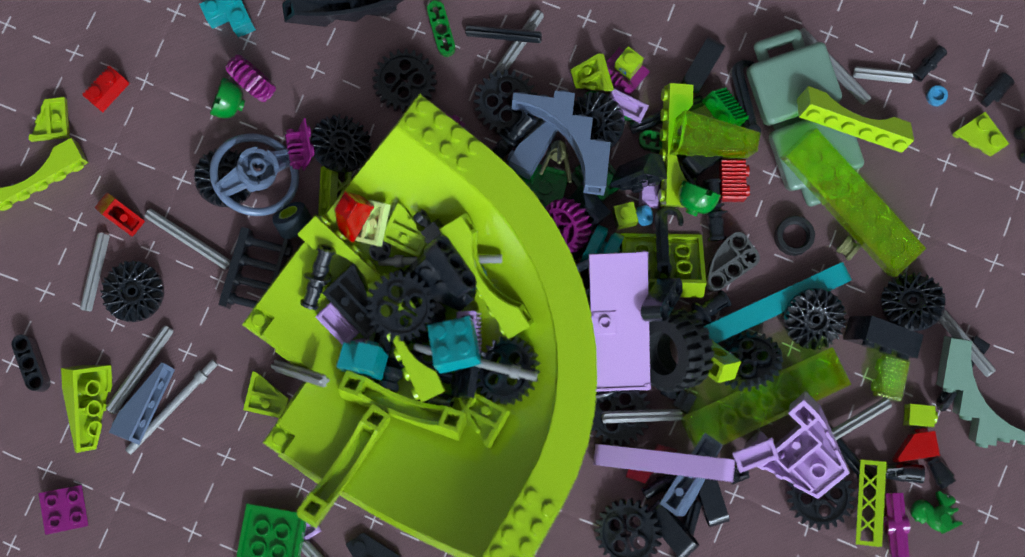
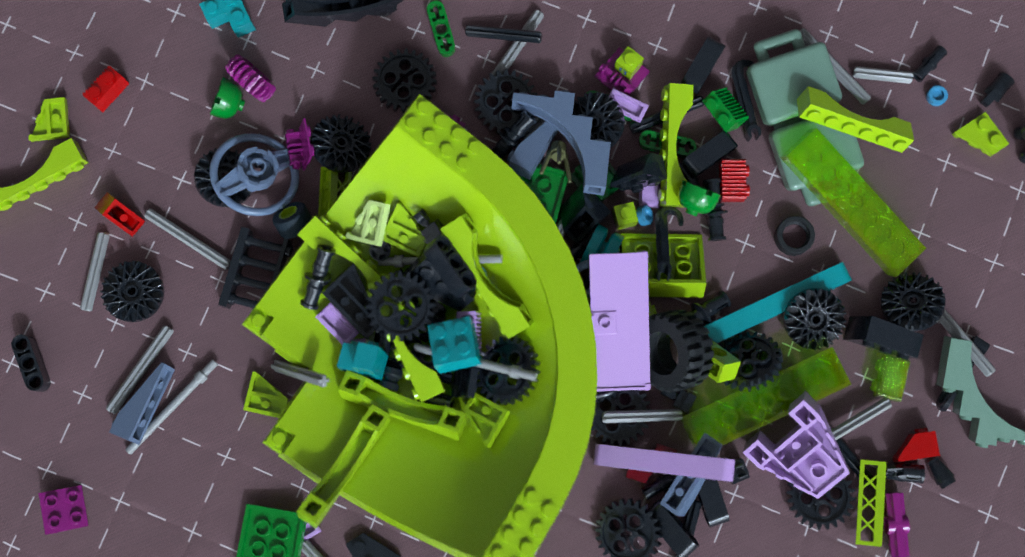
lime wedge [61,365,112,453] -> none
red slope [335,191,374,242] -> none
magenta gear [546,198,592,253] -> none
lime wing [570,54,614,91] -> none
black beam [641,278,683,322] -> none
clear neon green wedge [669,110,760,158] -> none
dark grey beam [706,232,760,292] -> none
lavender tile [732,438,779,473] -> none
olive wheel [835,235,861,261] -> none
lime brick [903,404,938,428] -> none
green animal [910,491,963,534] -> none

